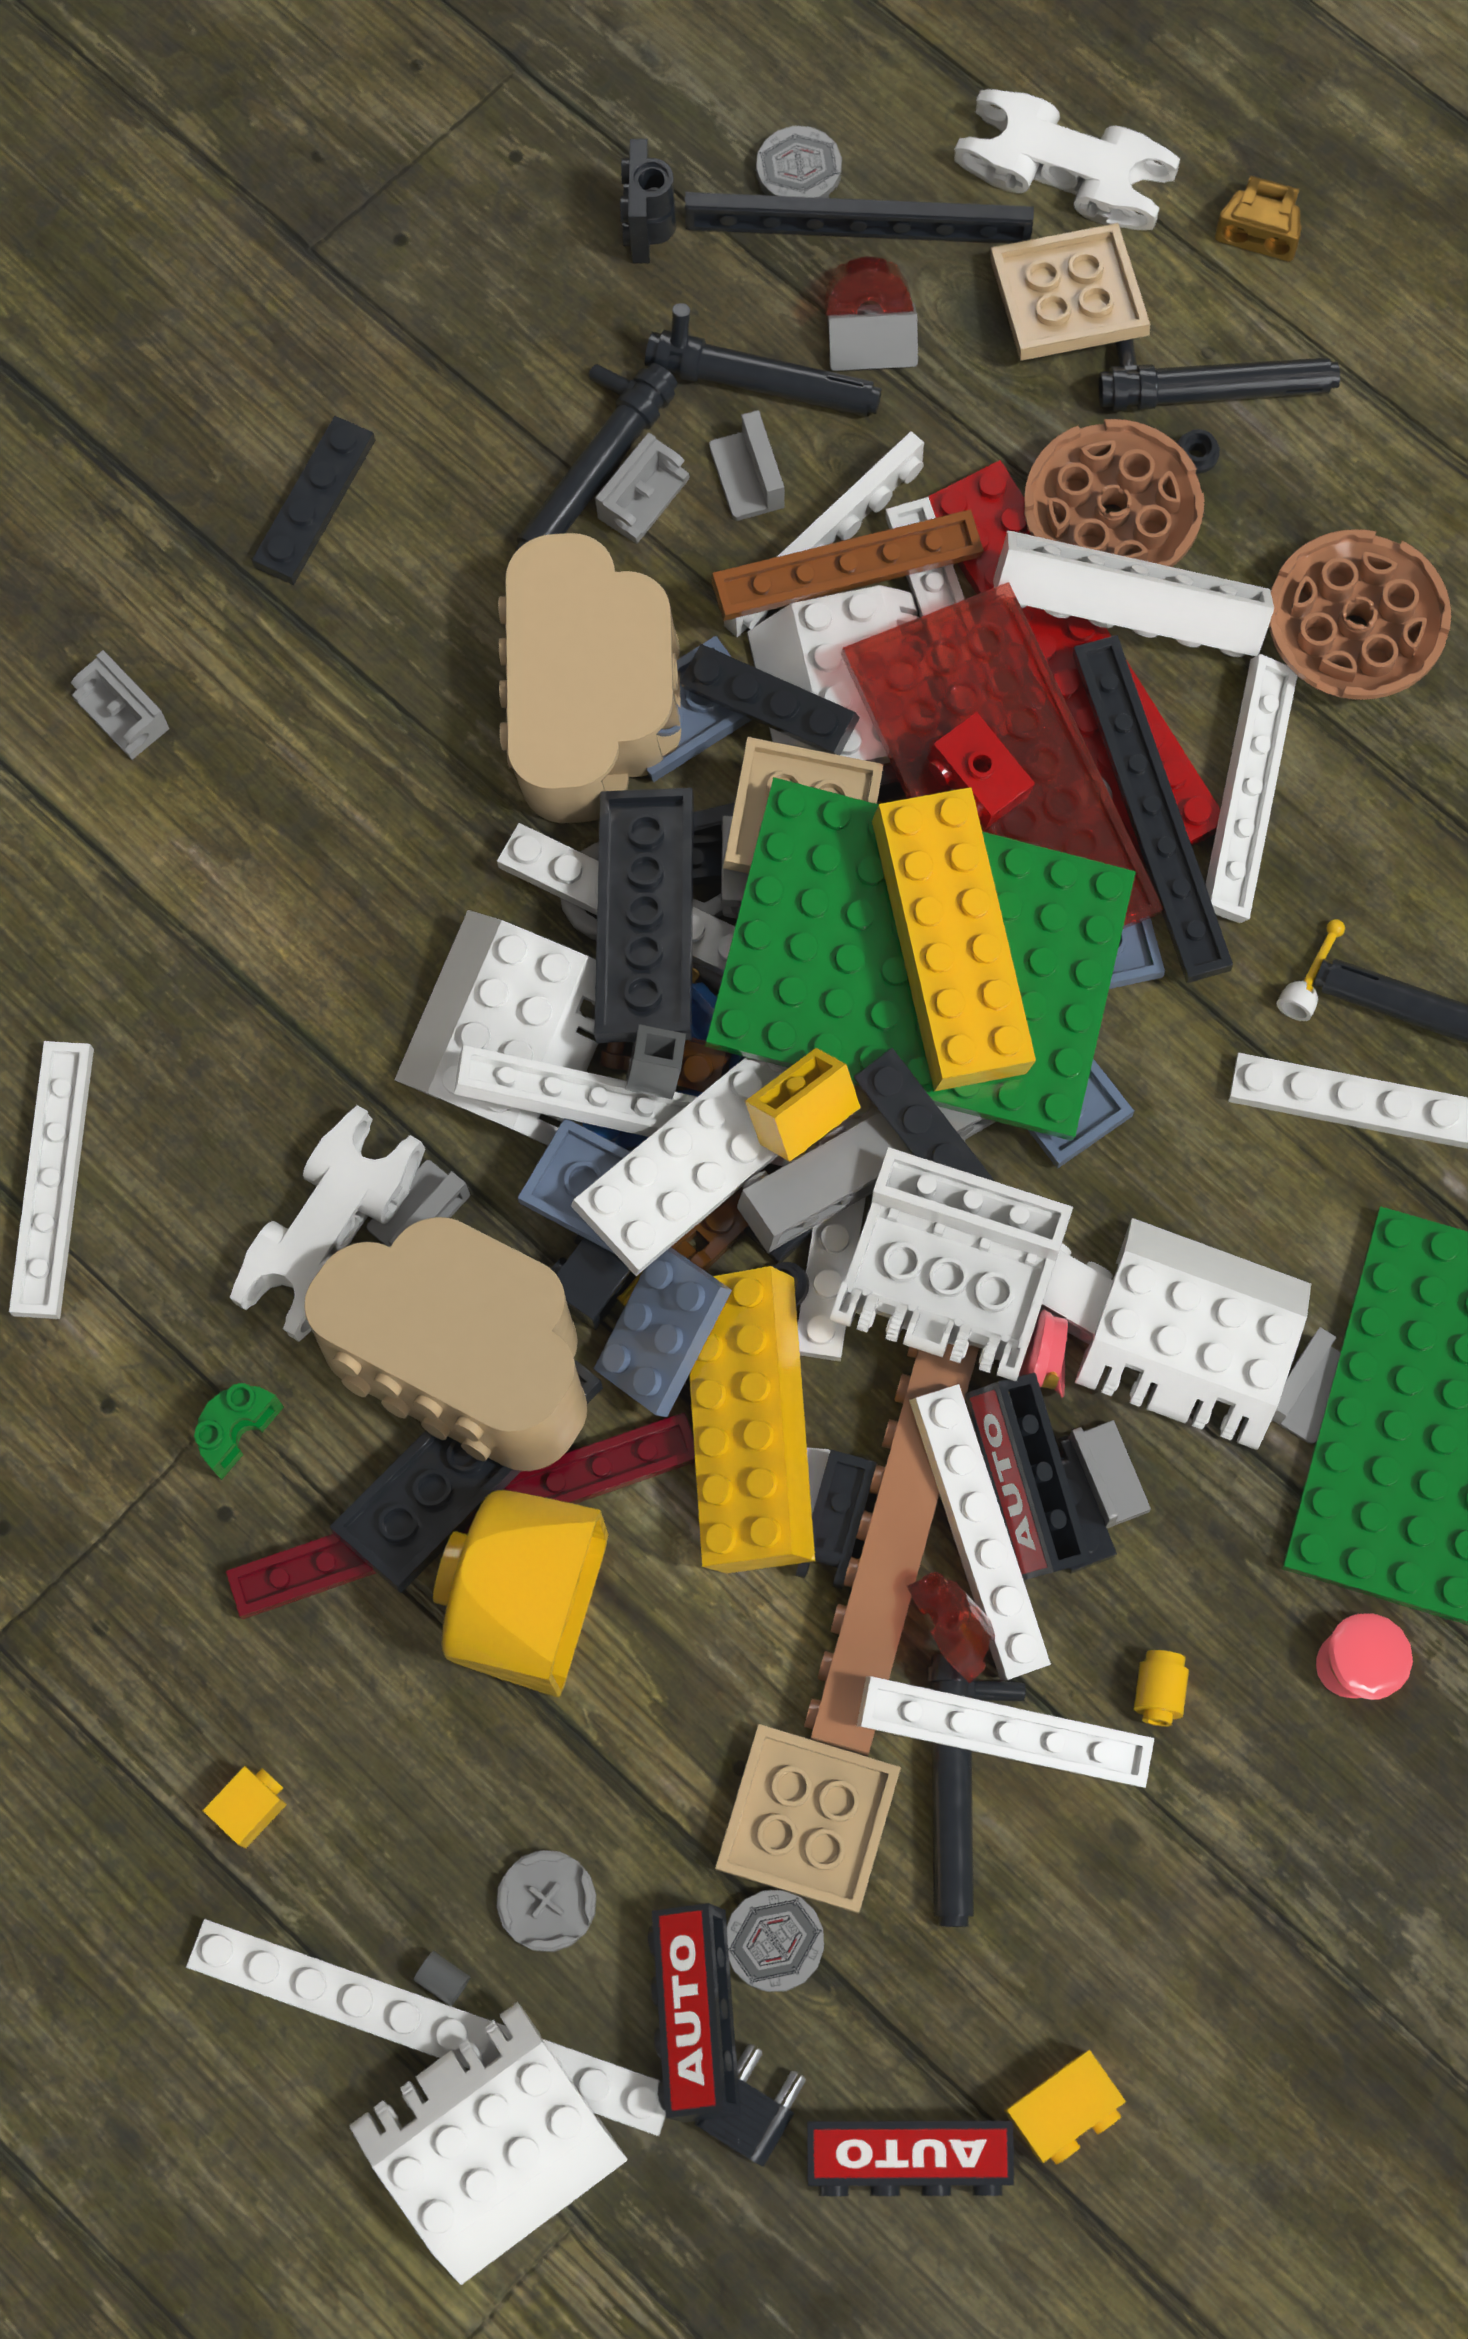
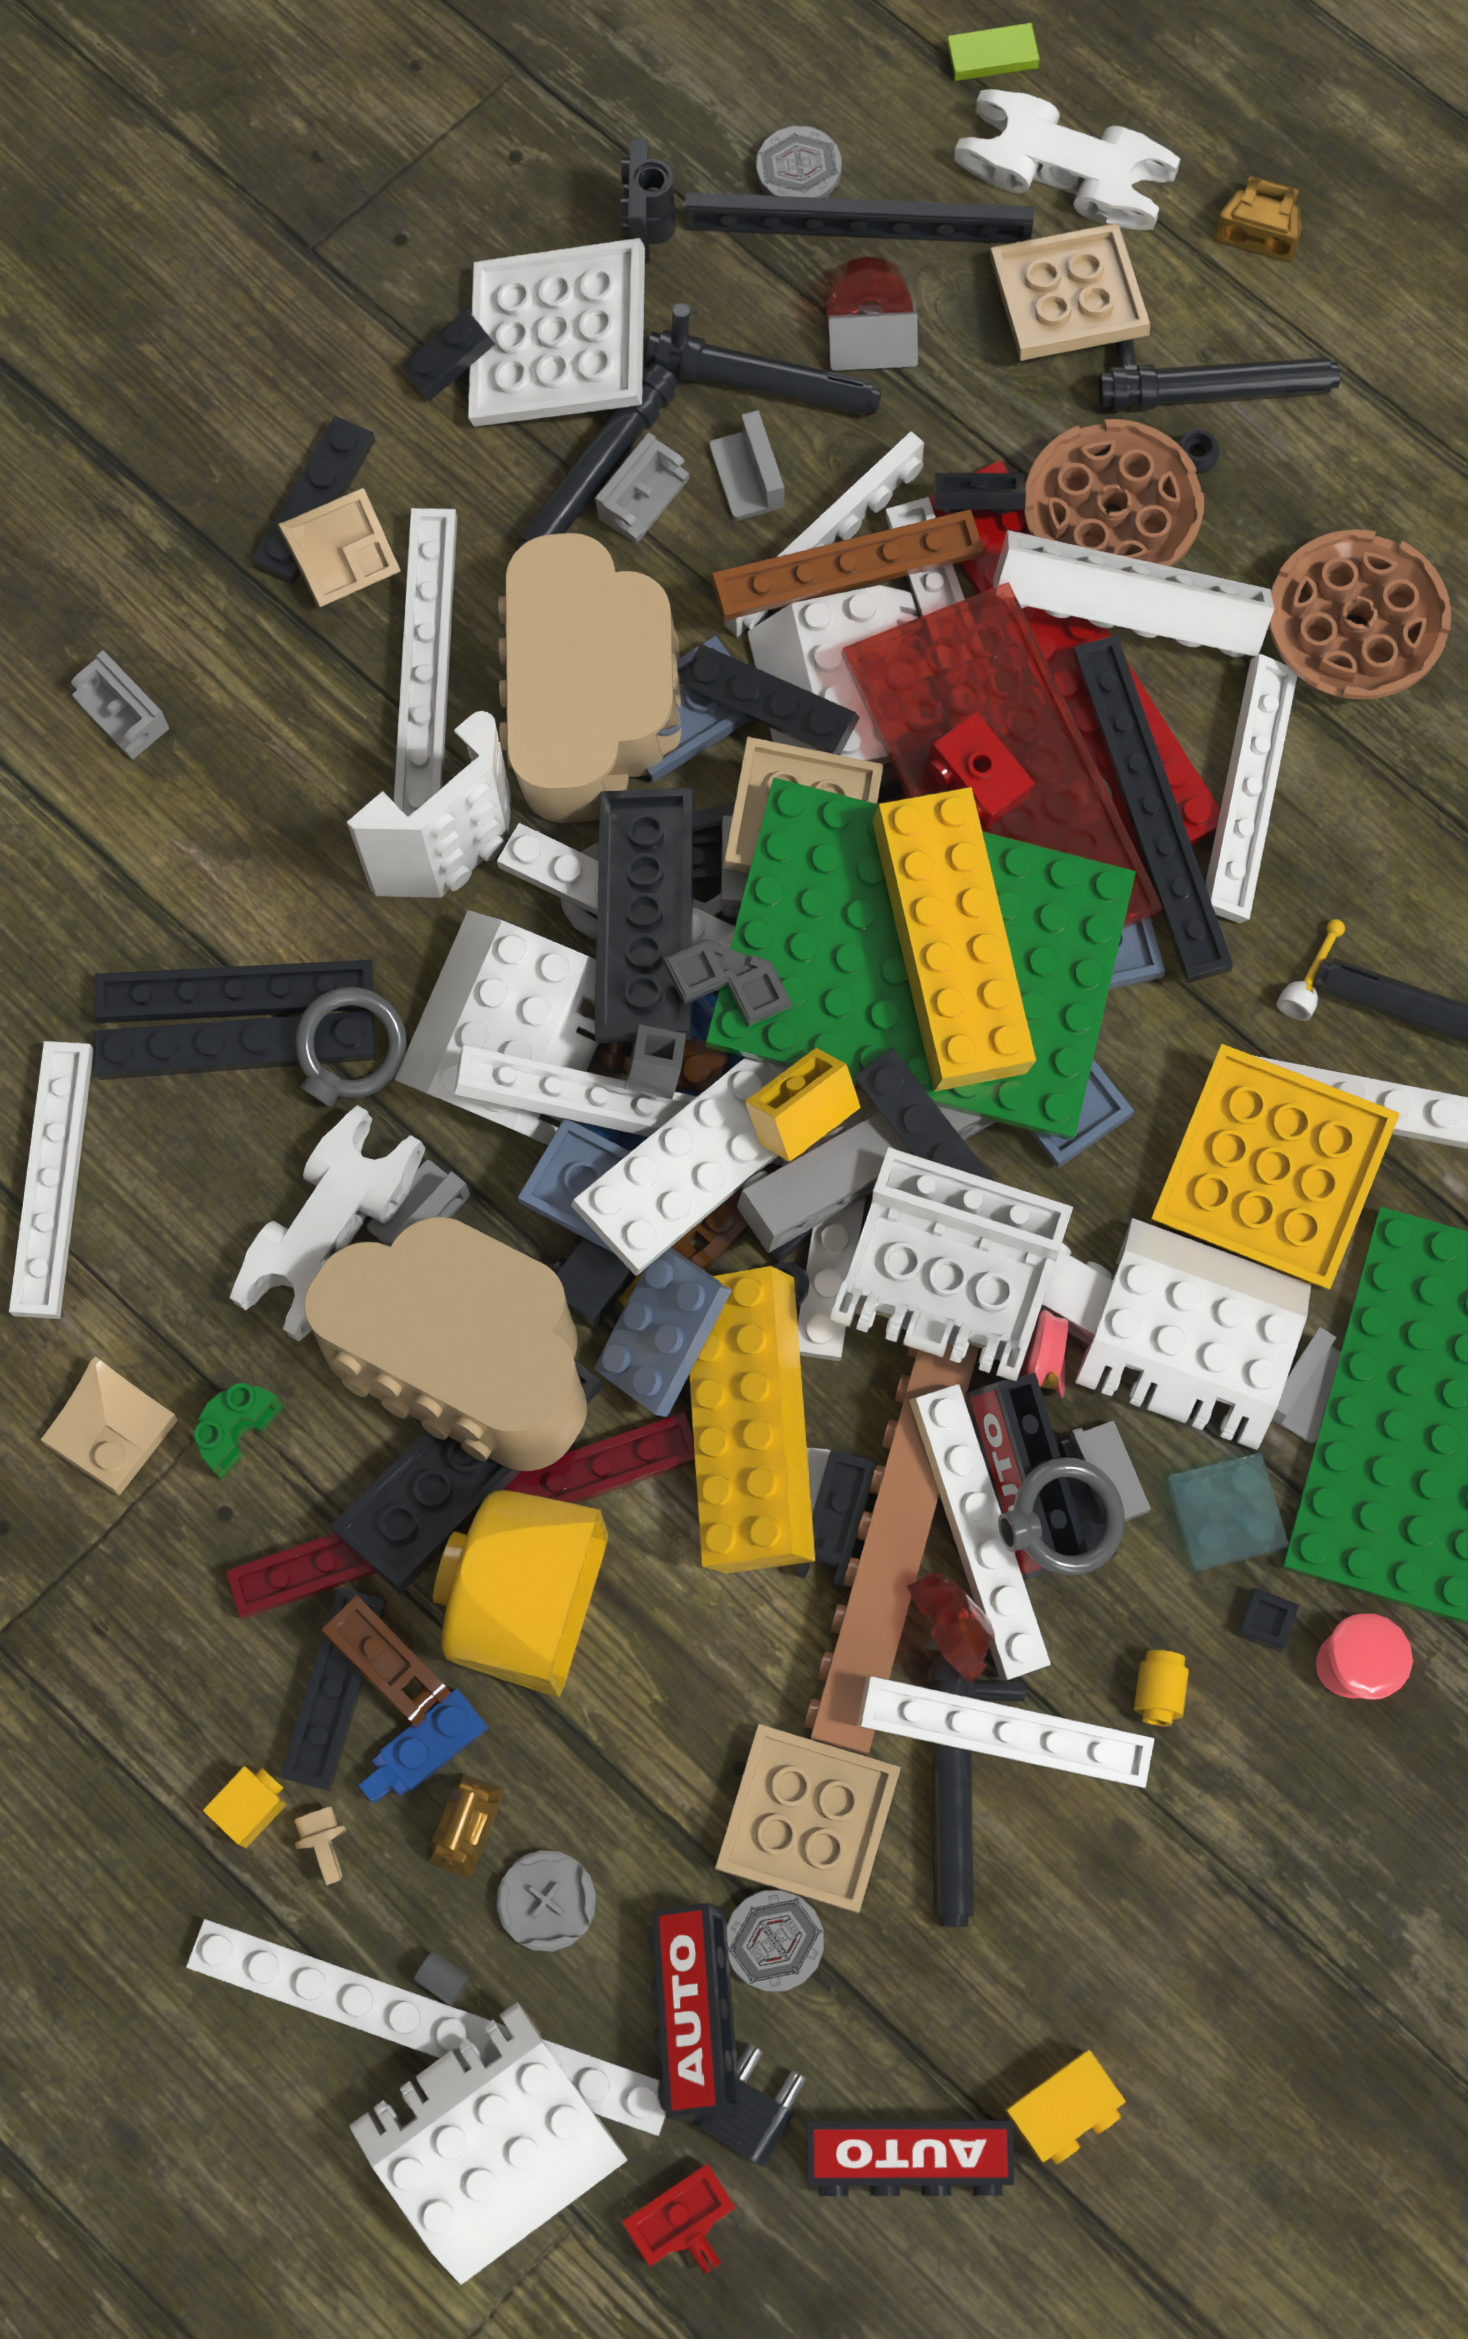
none -> tan plate [41,1357,178,1496]
none -> black plate [95,960,374,1023]
none -> black plate [95,1011,376,1080]
none -> tan plate [277,488,400,607]
none -> black plate [281,1587,387,1792]
none -> tan piece [294,1807,347,1885]
none -> dark grey piece [295,987,407,1107]
none -> reddish brown plate [319,1595,451,1729]
none -> white slope [347,711,511,898]
none -> blue hinge [359,1689,489,1804]
none -> white plate [394,508,457,817]
none -> black plate [400,308,495,401]
none -> pearl gold piece [429,1774,504,1878]
none -> white plate [468,238,645,427]
none -> red plate [622,2163,736,2275]
none -> dark grey tile [663,939,792,1027]
none -> black plate [934,473,1026,514]
none -> lime tile [947,23,1039,81]
none -> dark grey piece [998,1458,1125,1576]
none -> yellow plate [1151,1044,1400,1290]
none -> clear light blue plate [1166,1453,1289,1572]
none -> black tile [1235,1587,1299,1653]

